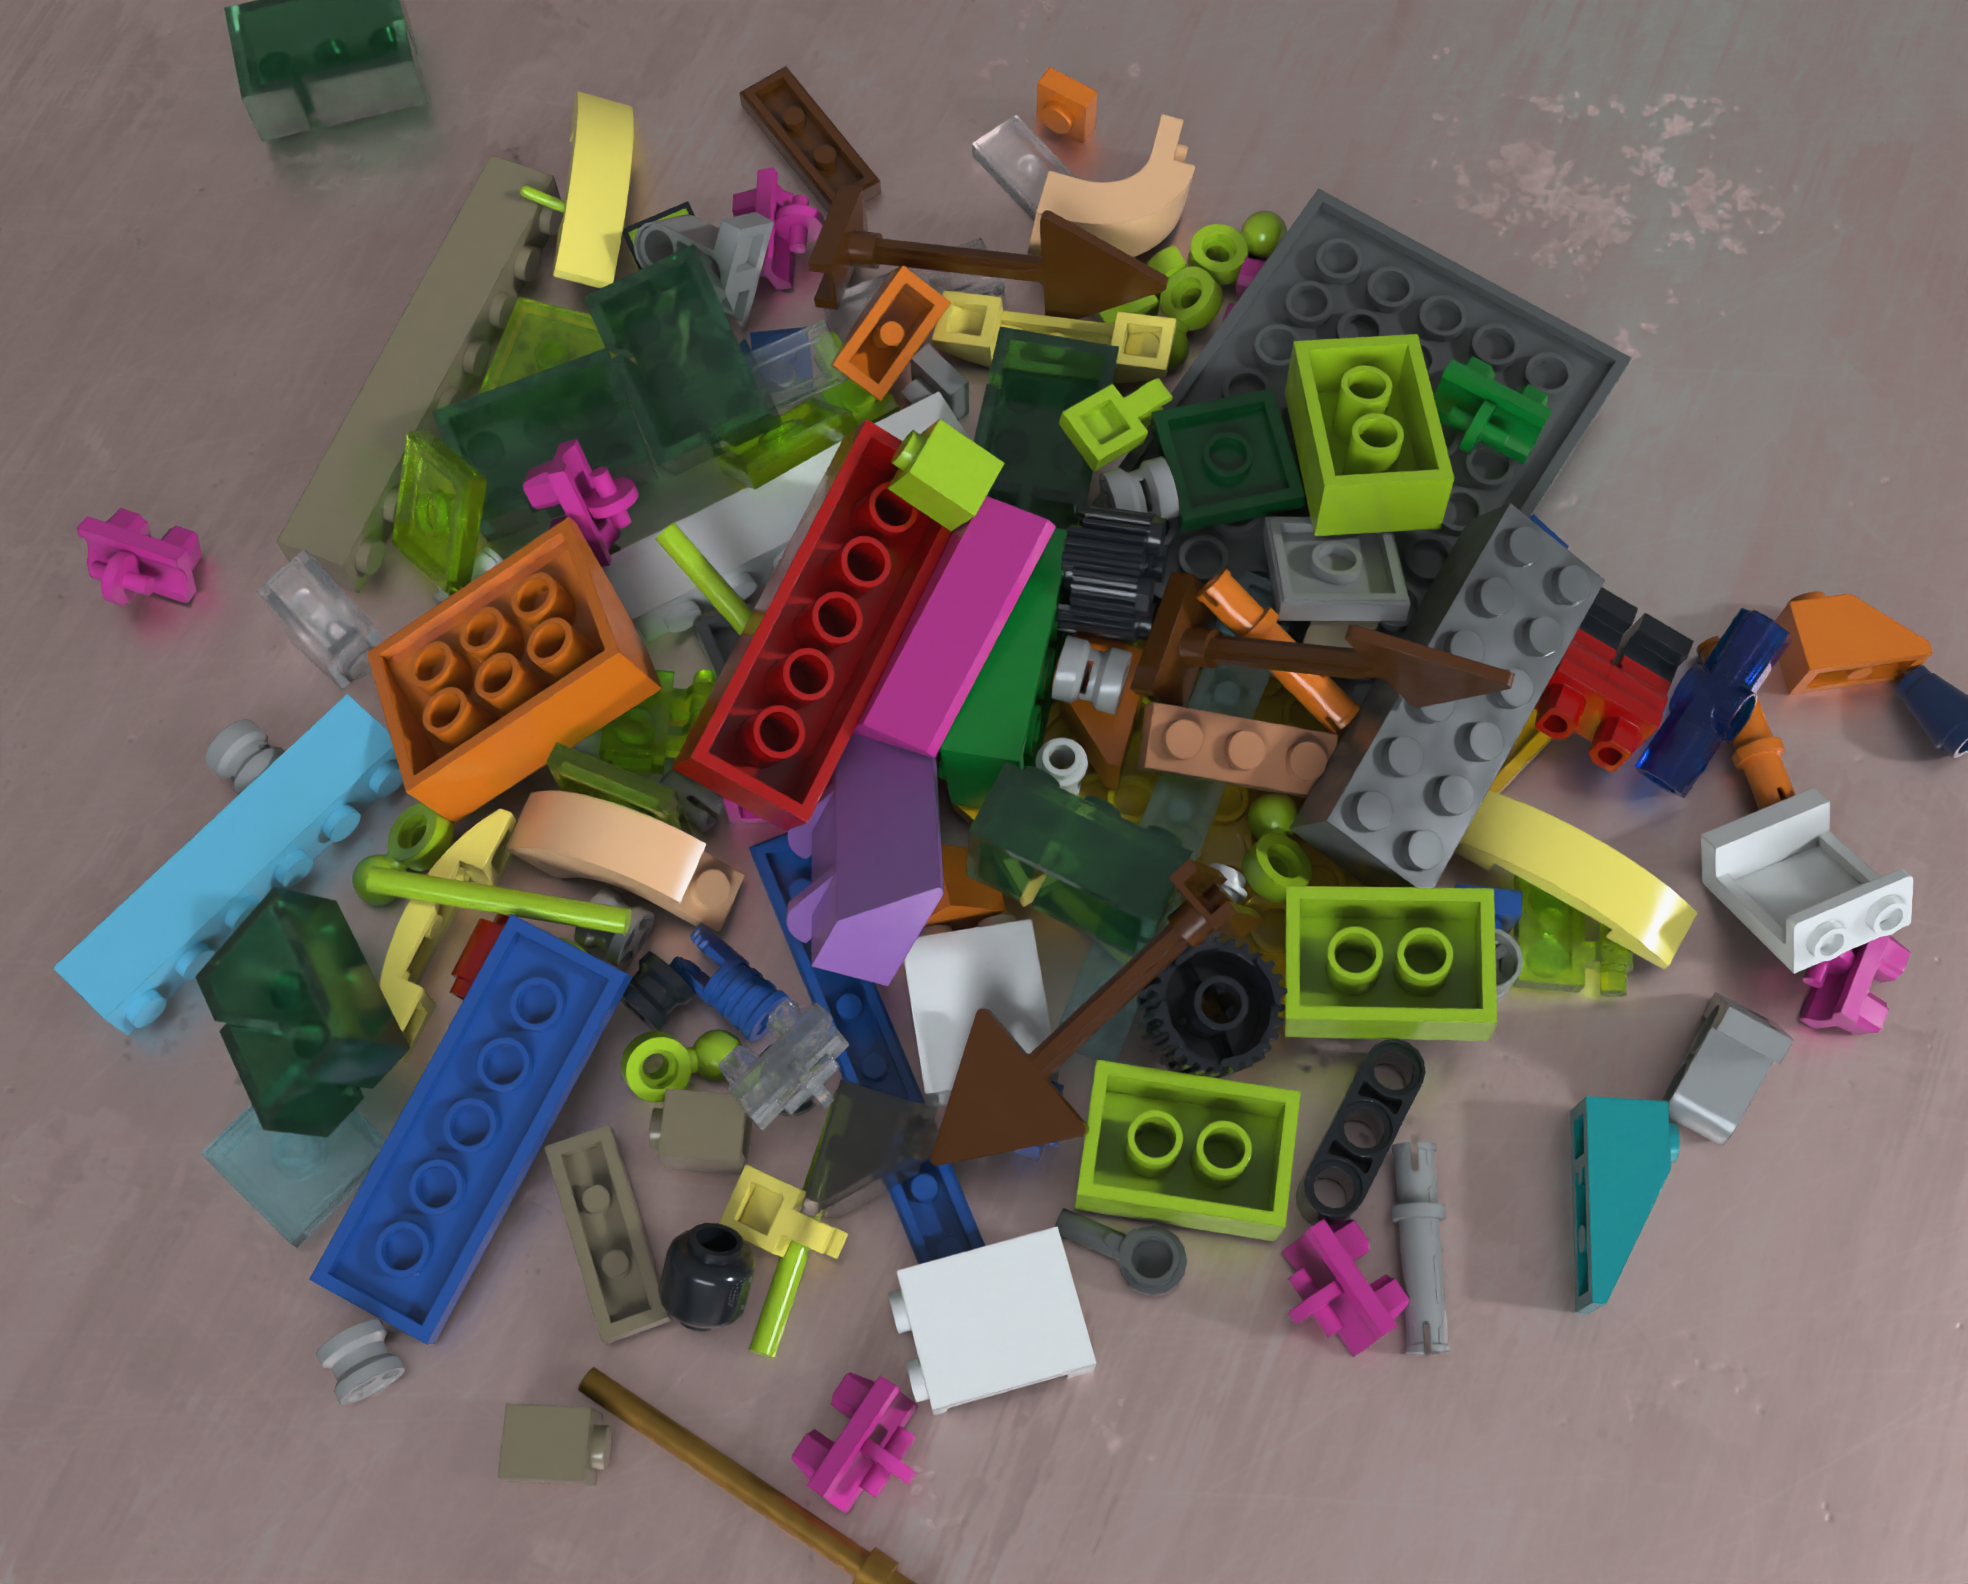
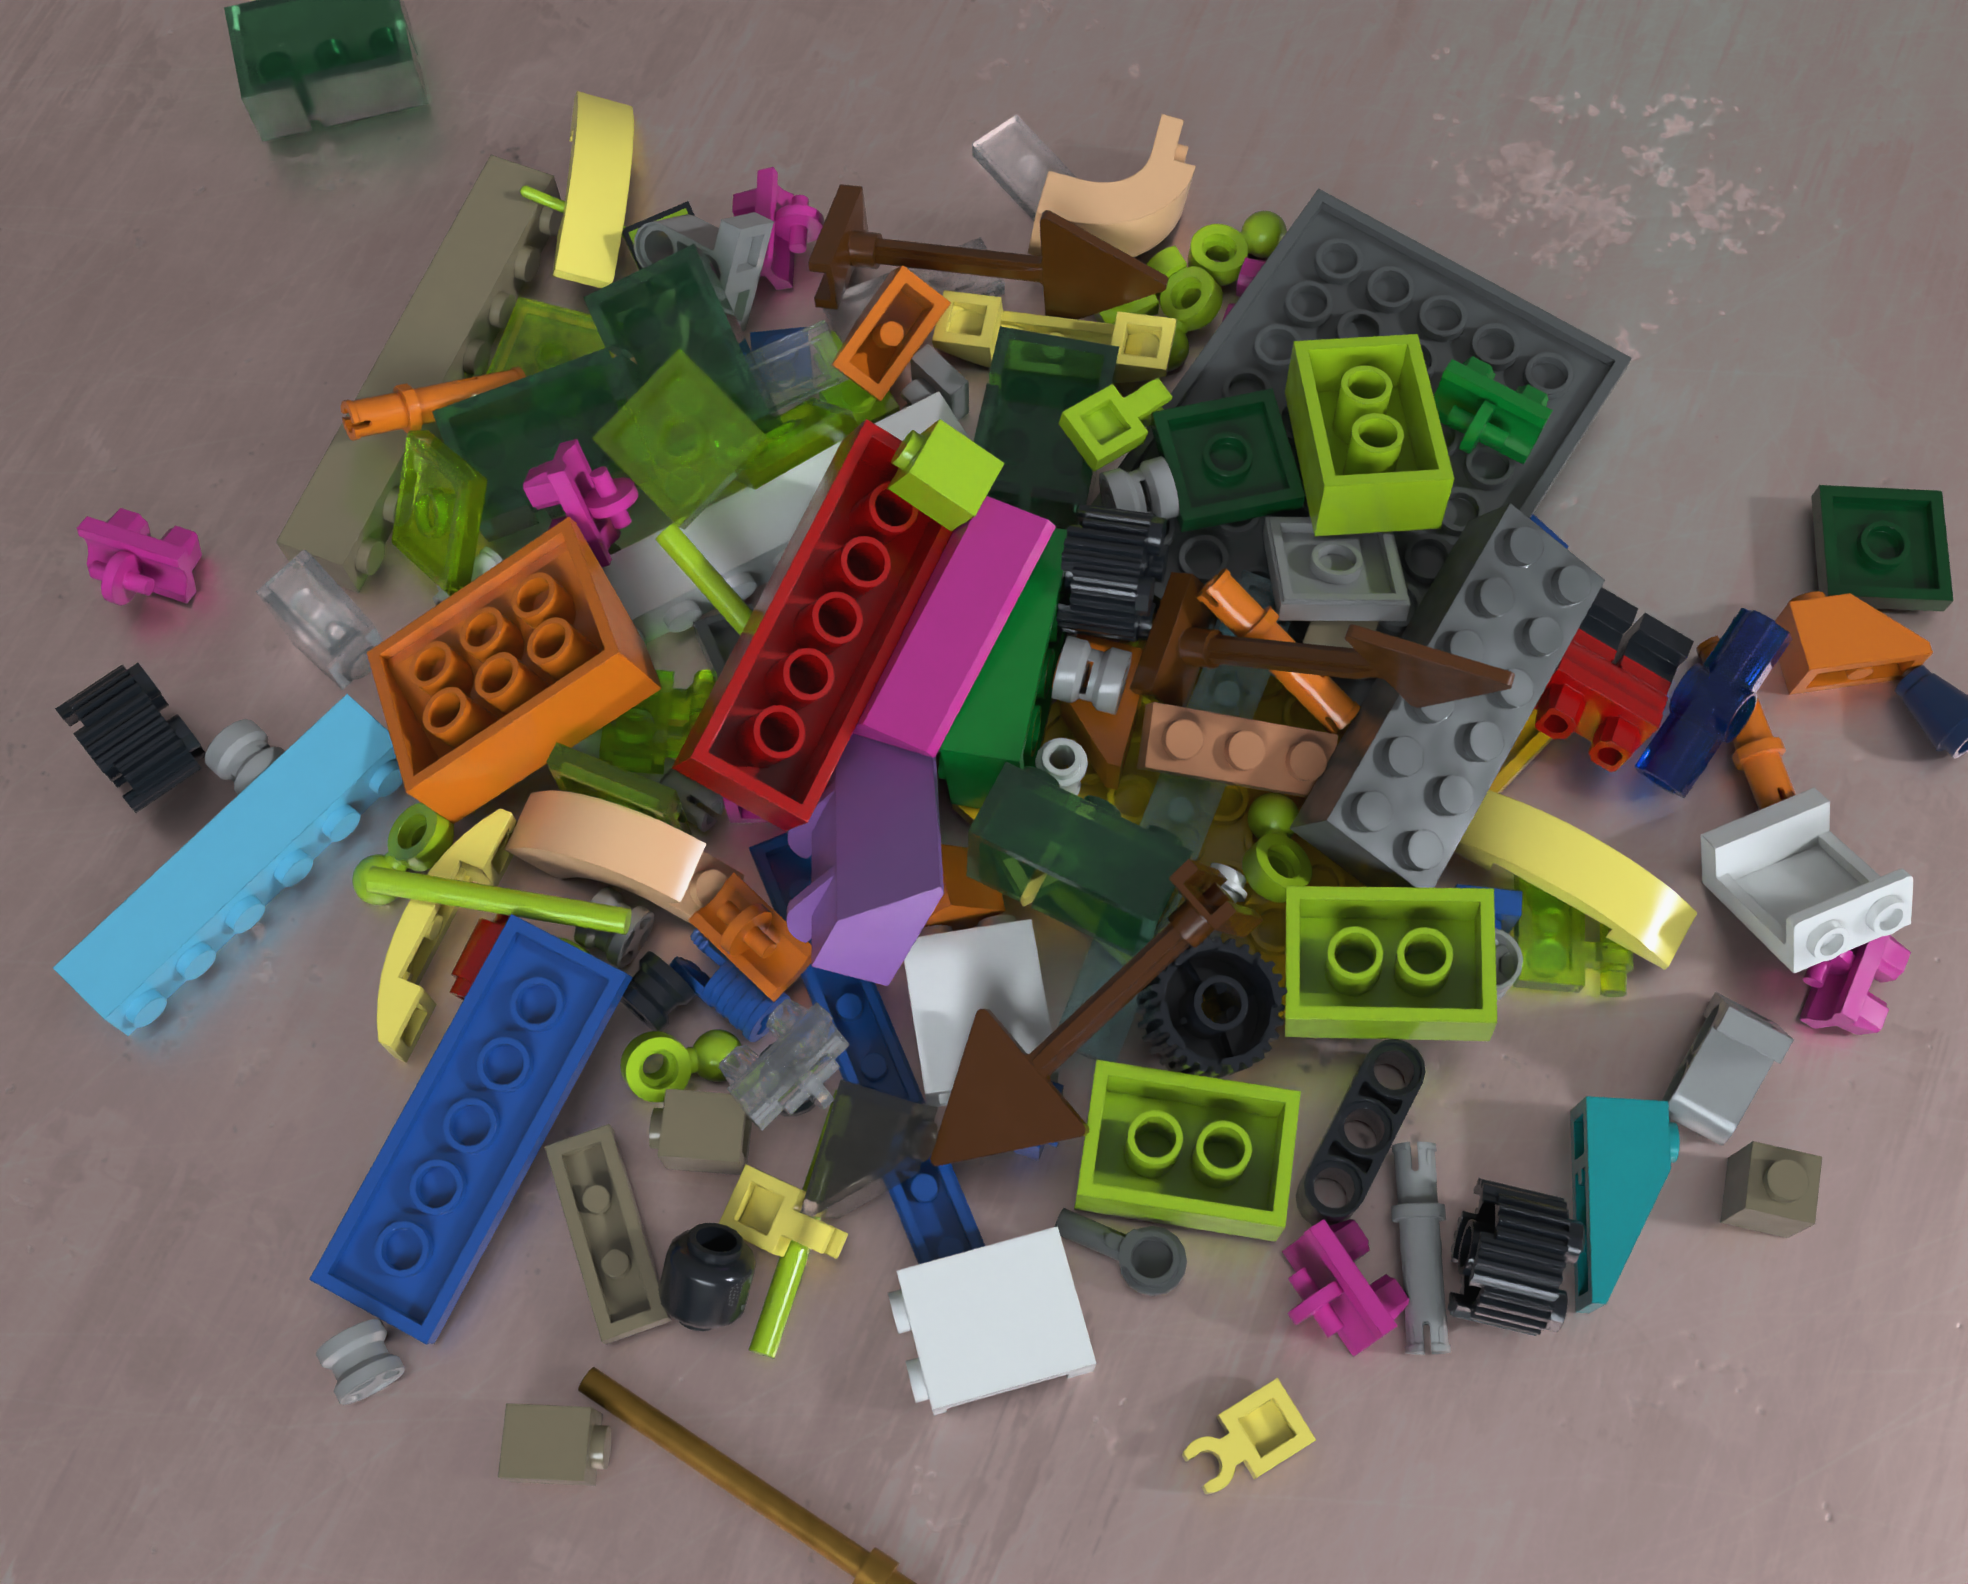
clear green piece [195,886,410,1138] -> none
clear light blue plate [201,1056,387,1248] -> none
reddish brown tile [739,66,881,212] -> none
dark pink hips [792,1372,918,1515] -> none
orange plate [1036,67,1098,143] -> none
none -> black brick [55,663,206,813]
none -> orange pin [341,366,530,441]
none -> clear neon green plate [592,348,772,530]
none -> orange hips [688,873,812,1002]
none -> light yellow plate [1182,1378,1316,1494]
none -> black brick [1448,1178,1583,1336]
none -> dark tan brick [1720,1141,1822,1238]
none -> dark green plate [1811,485,1953,612]

